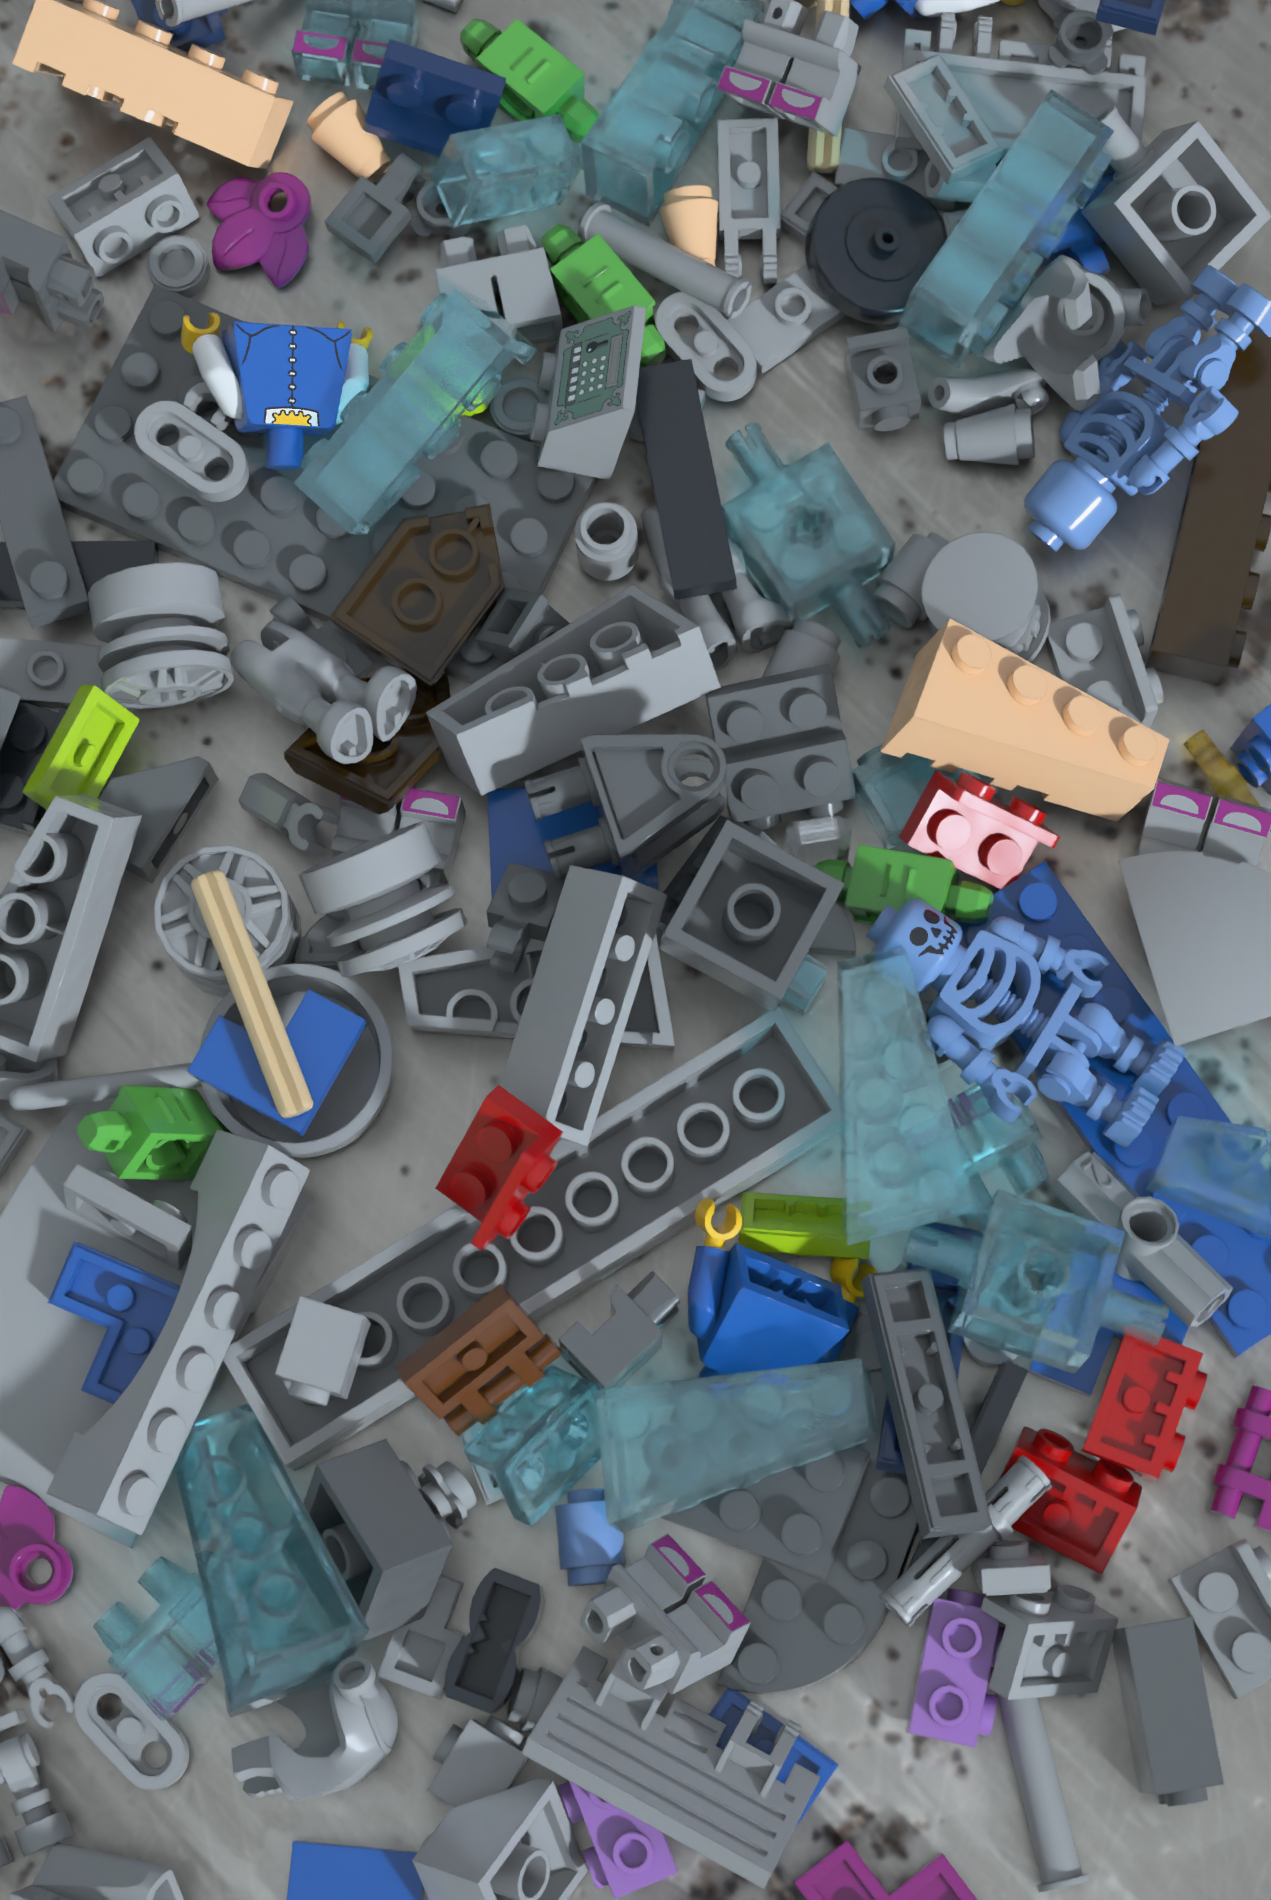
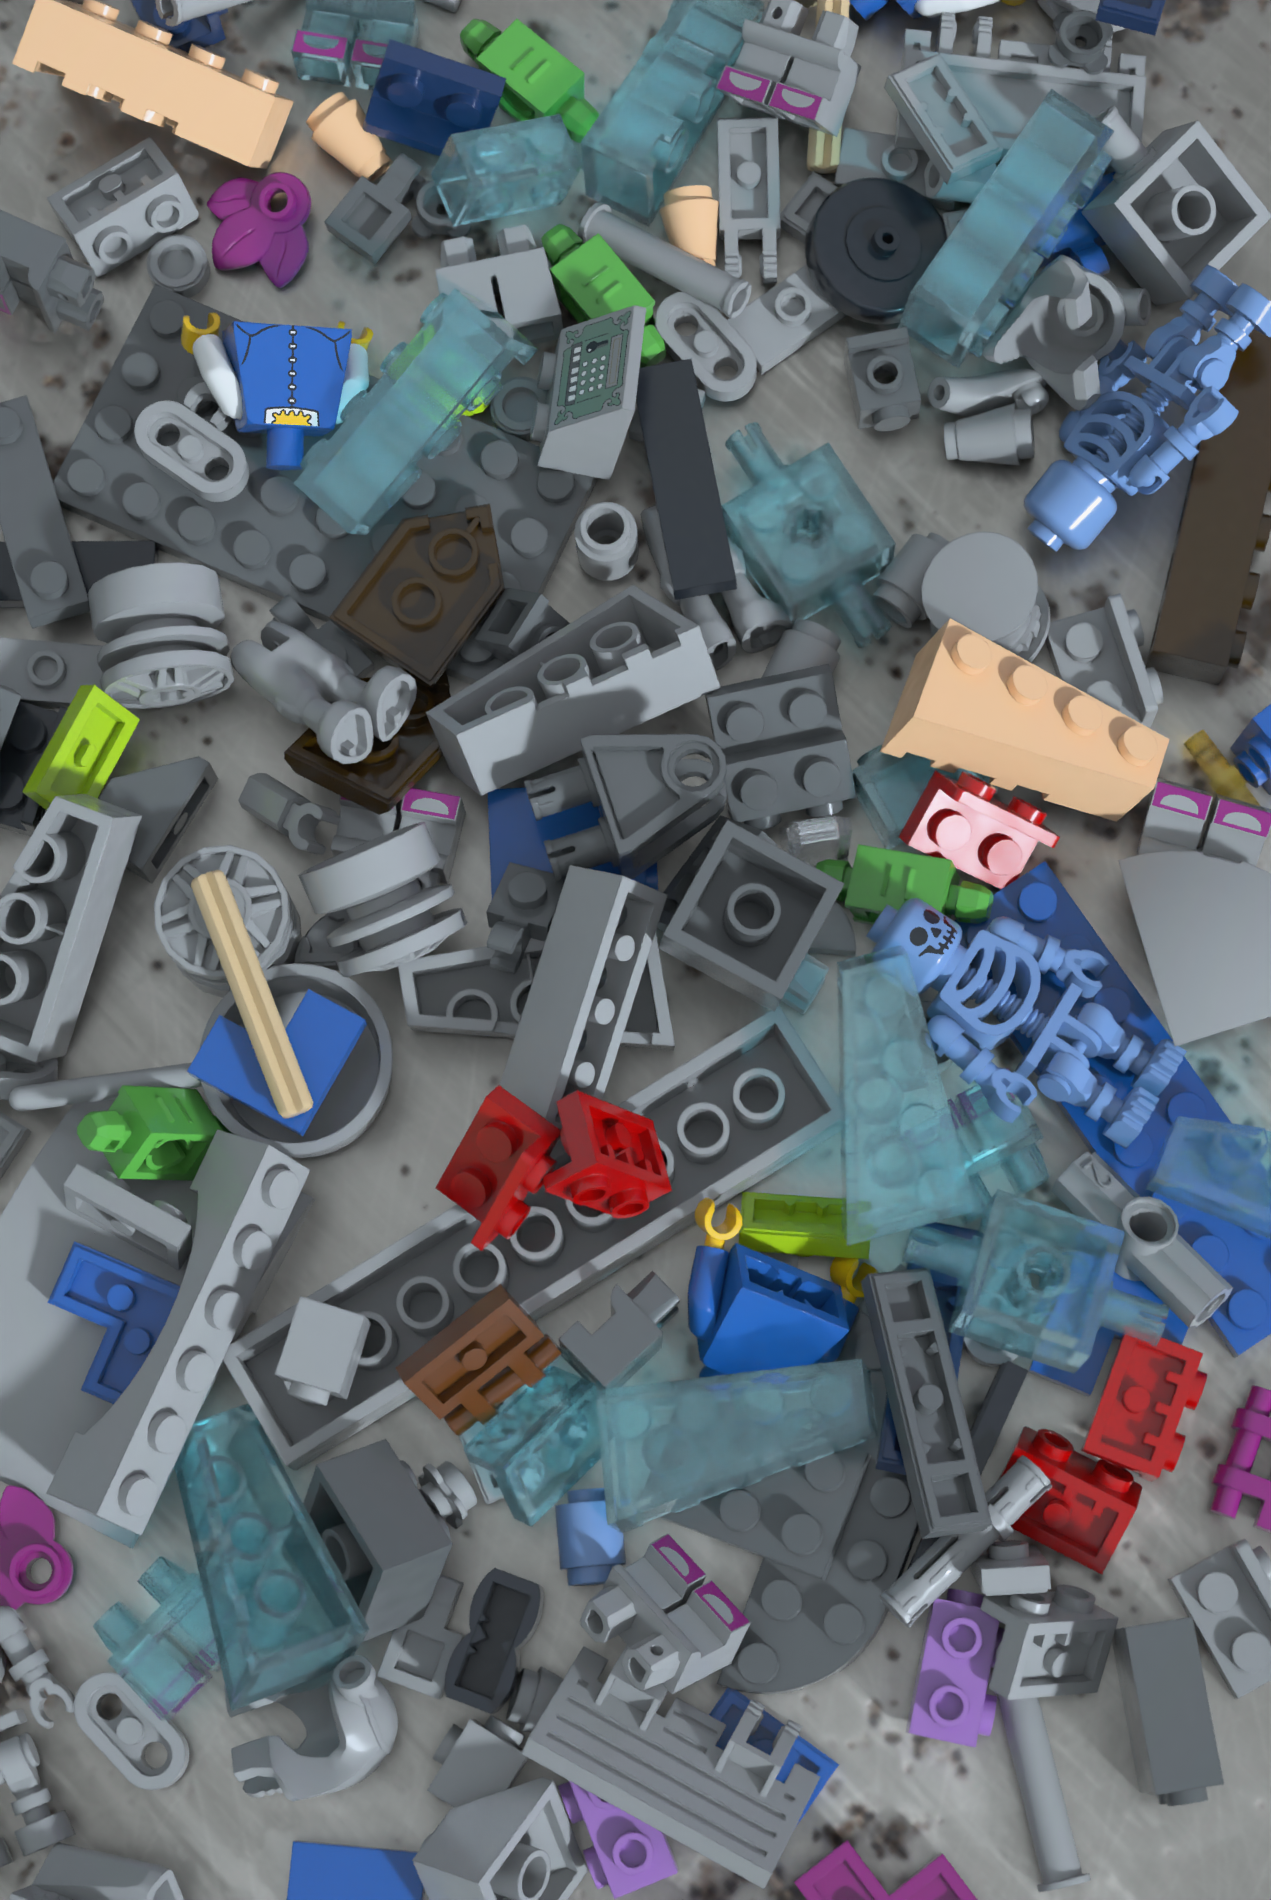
none -> red bracket [542,1090,672,1219]

